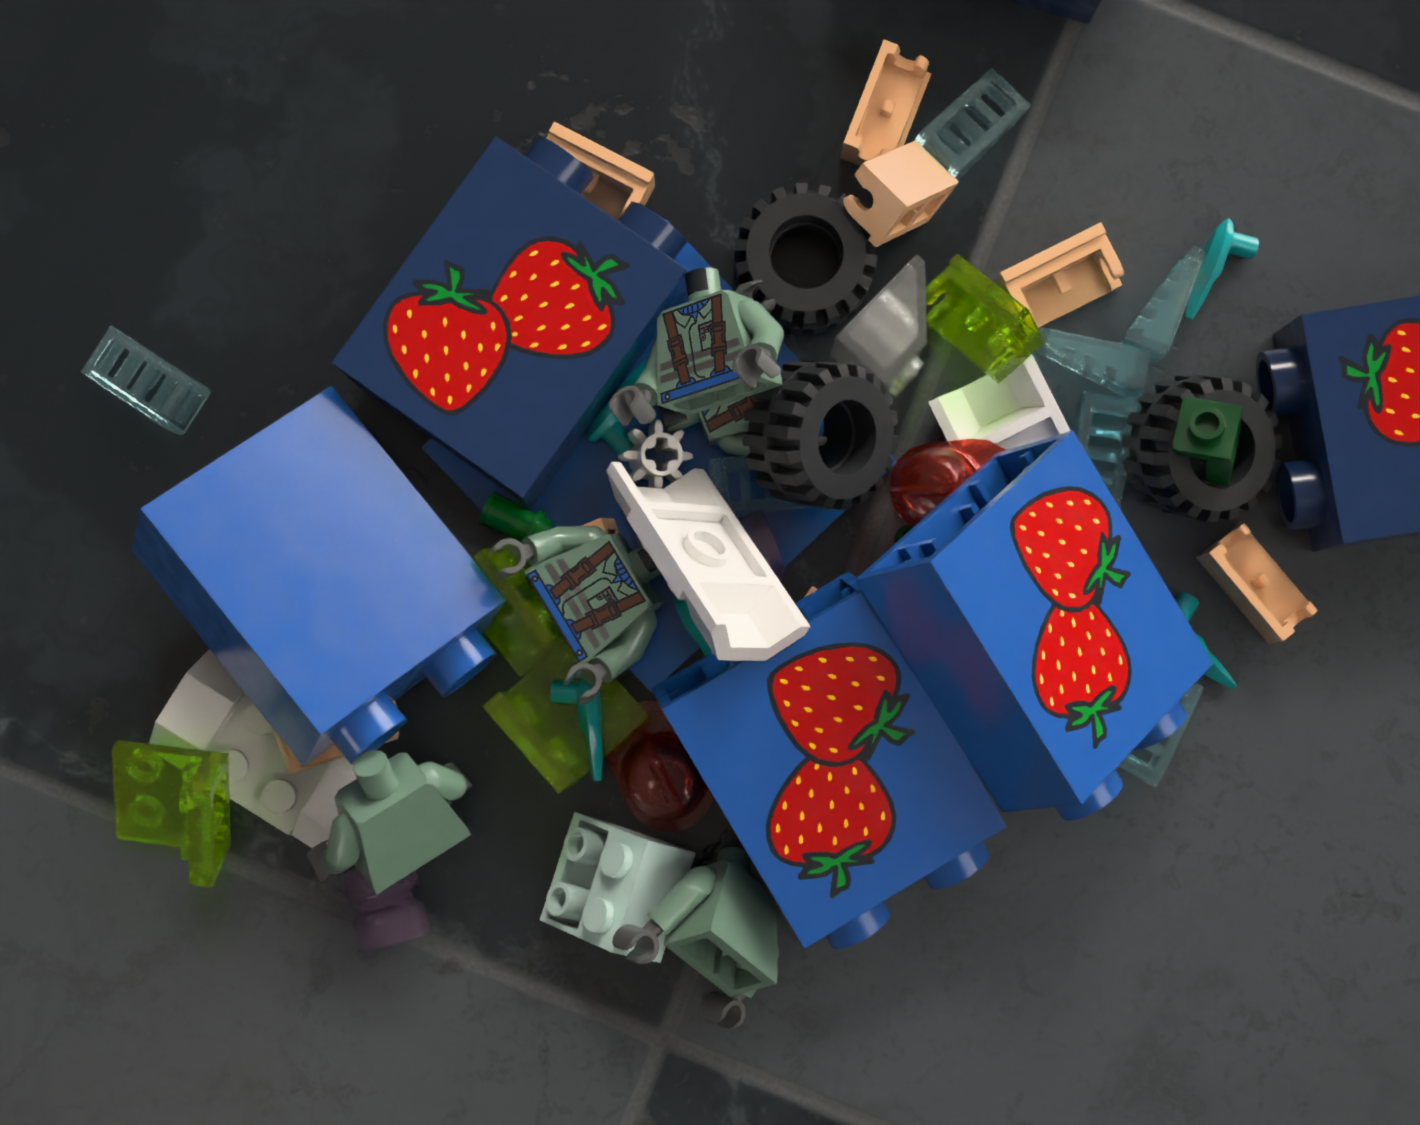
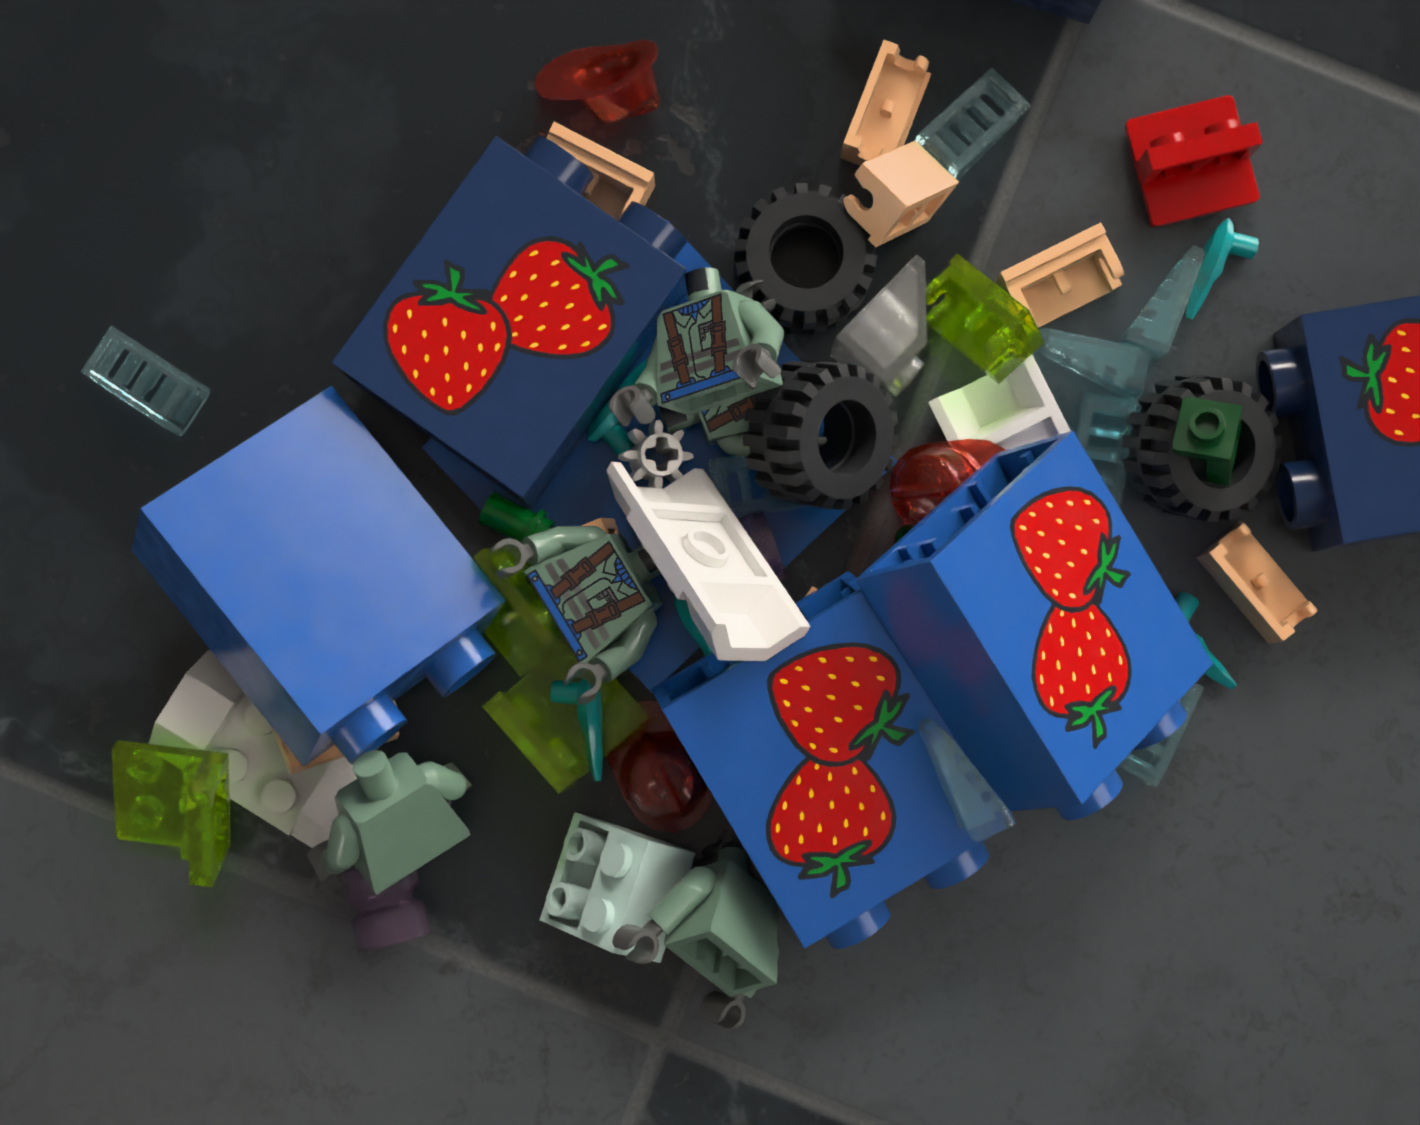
none -> clear red piece [534,40,660,122]
none -> clear light blue slope [917,718,1016,842]
none -> red bracket [1124,95,1263,228]

